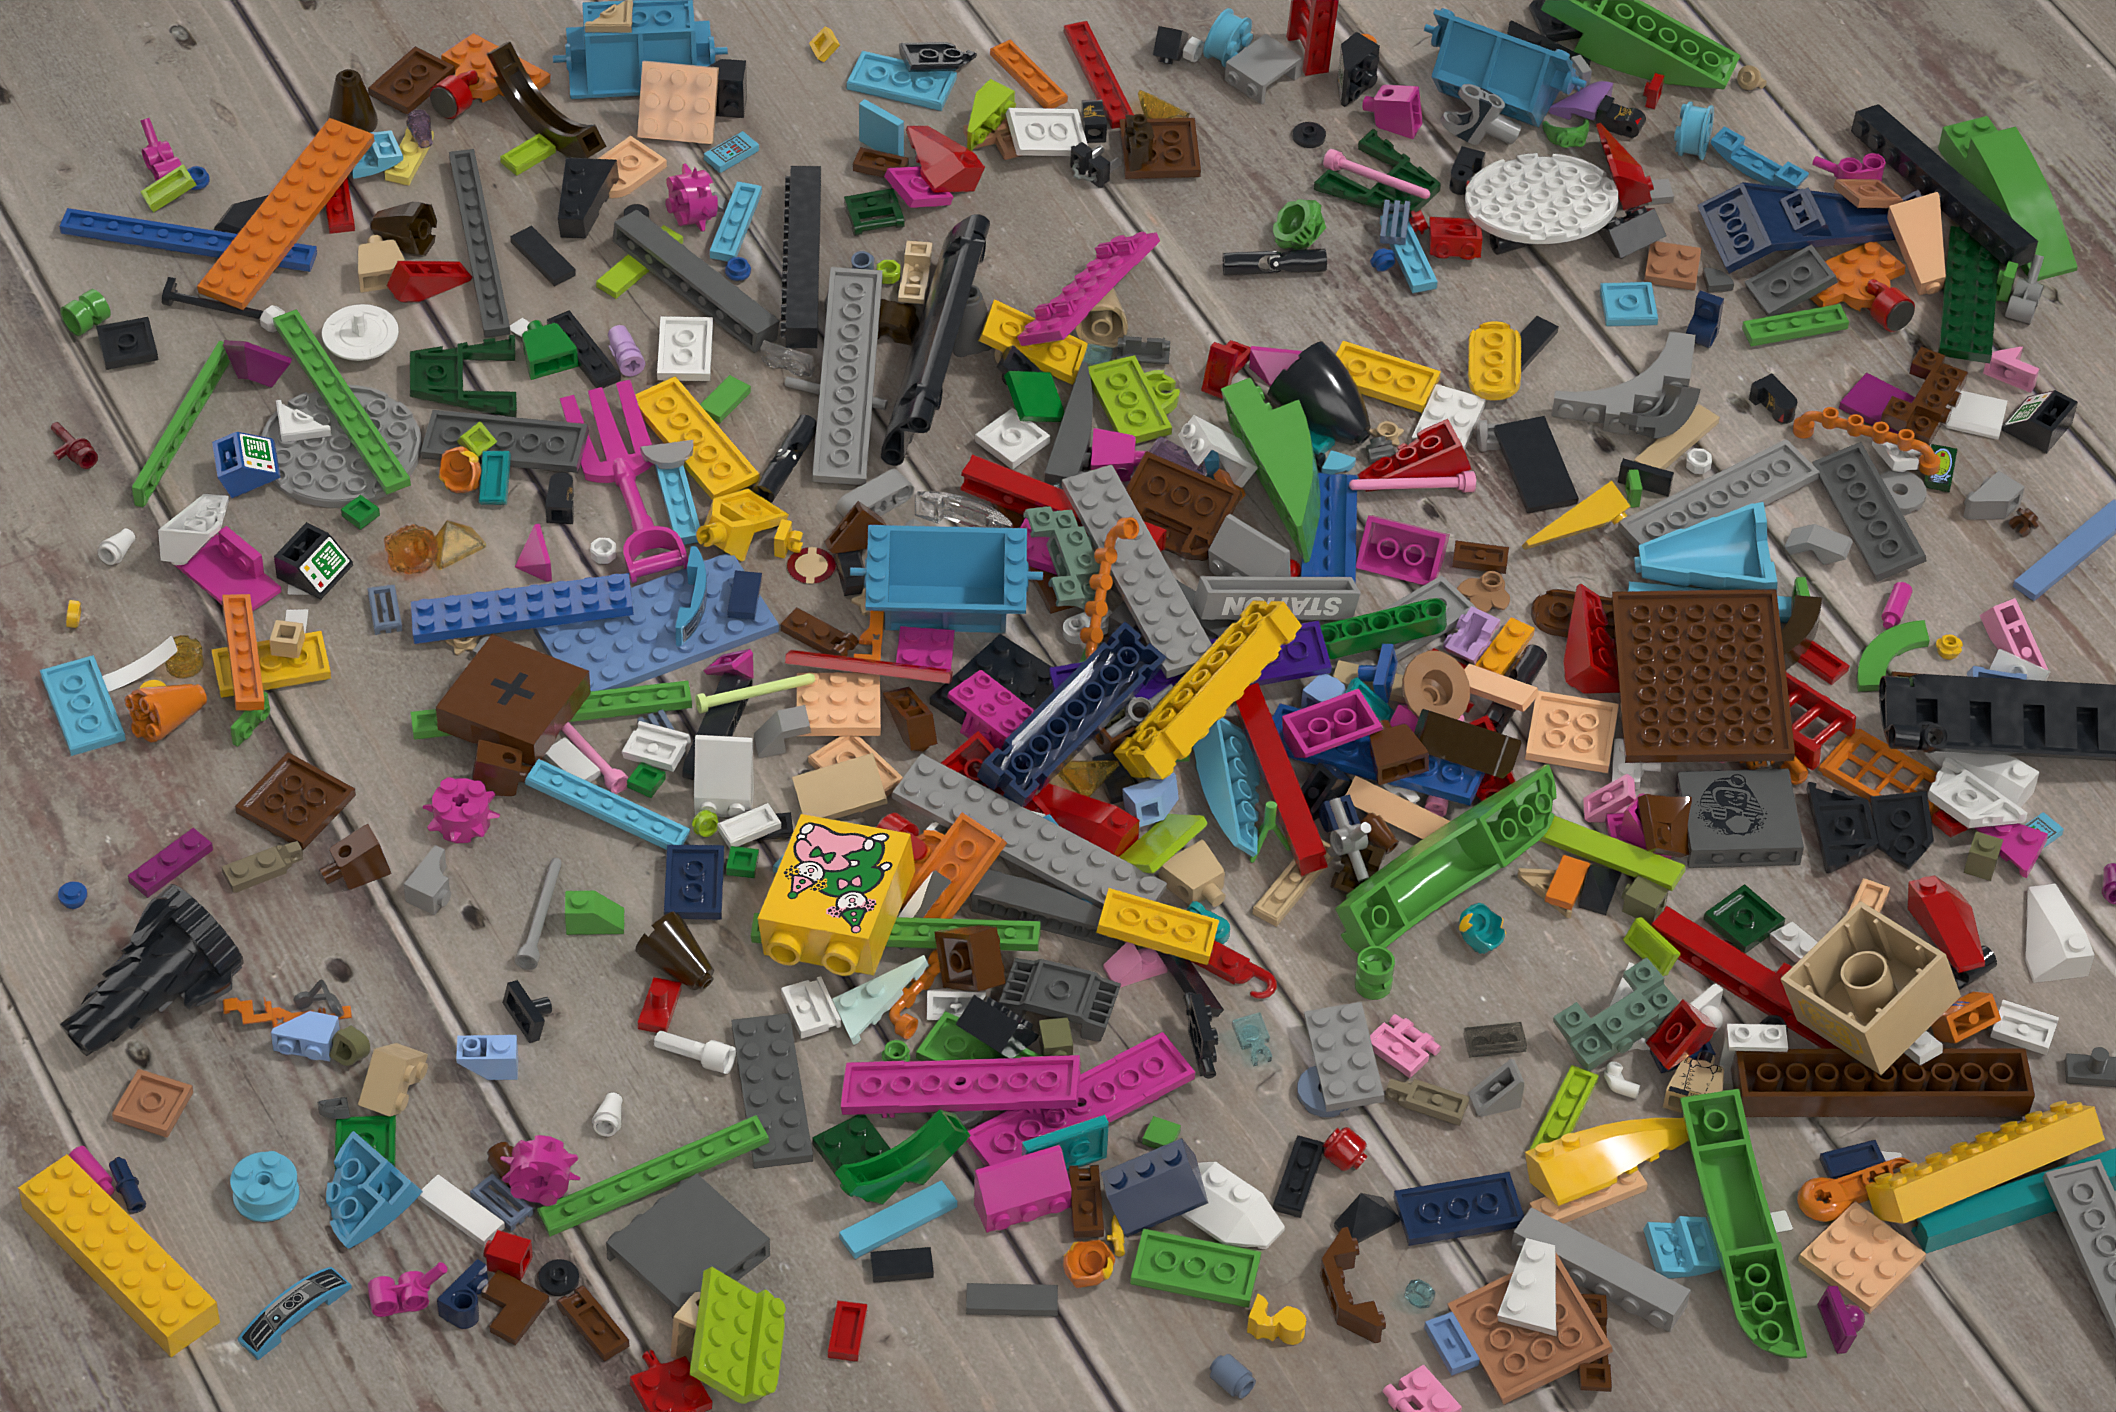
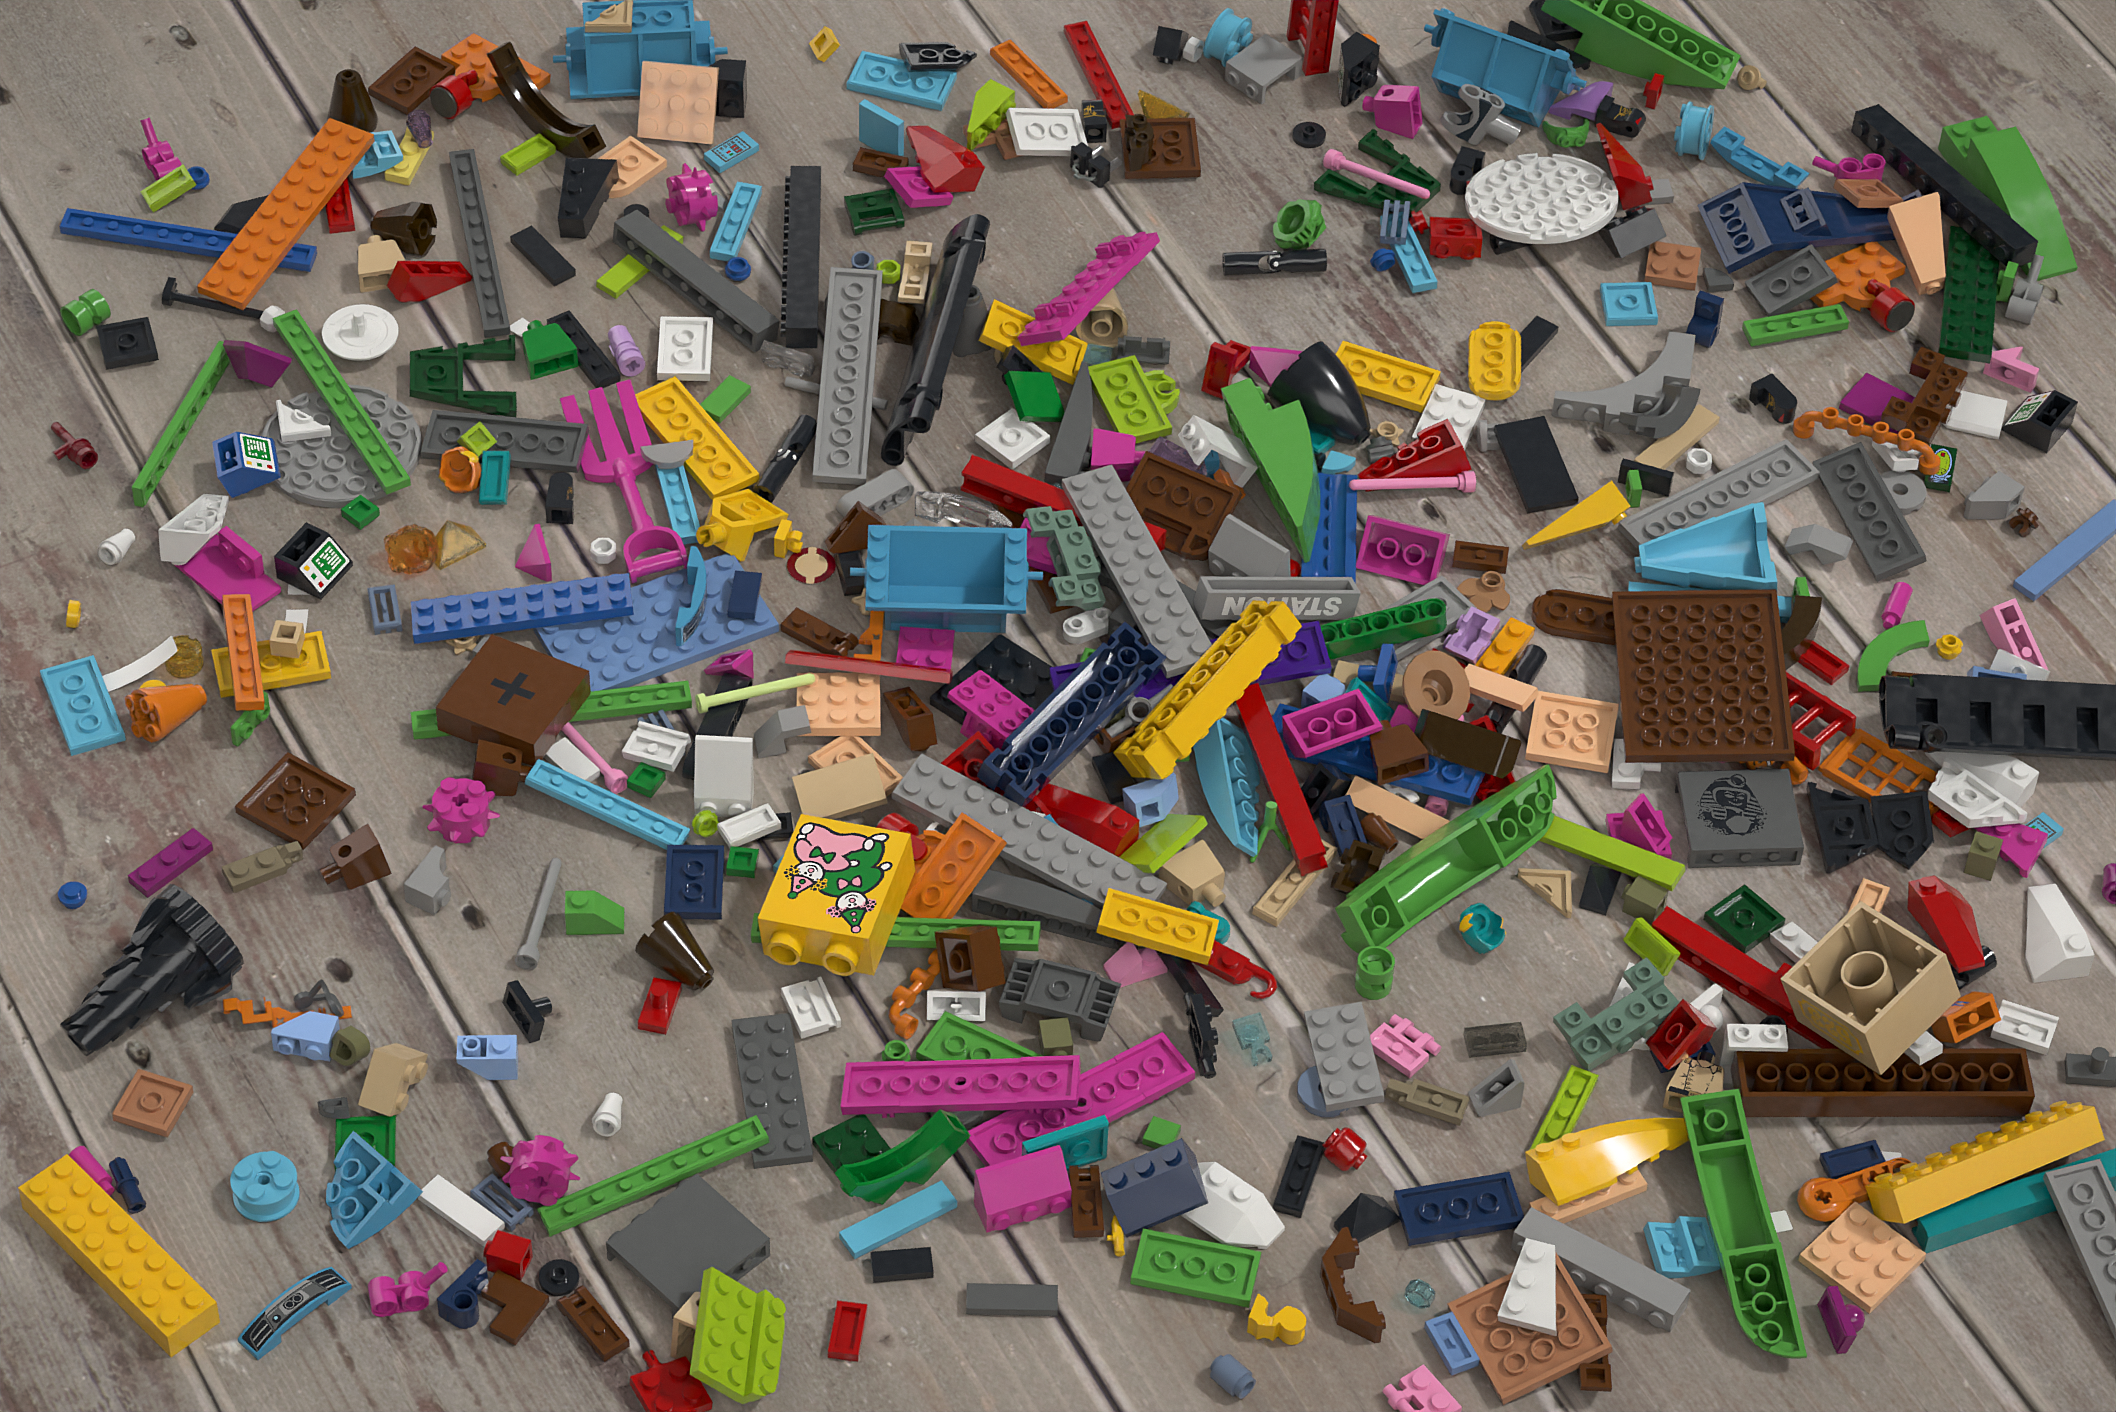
white piece [654,1031,736,1074] -> none
light aqua wing [832,955,929,1045] -> none
sticker [897,871,951,950] -> none
black slope [955,995,1040,1058] -> none
clear yellow slope [1057,761,1119,797] -> none
orange hair [1063,1240,1115,1288] -> none
orange bar [1080,517,1139,658] -> none
light grey bar [1327,798,1371,882] -> none
orange tile [1545,855,1590,911] -> none
red wedge [1563,583,1619,694] -> none
light grey plate [1571,55,1592,90] -> none
bright pink slope [1583,774,1636,823] -> none
white arm [1604,1062,1641,1099] -> none
reddish brown plate [1638,794,1692,858] -> none

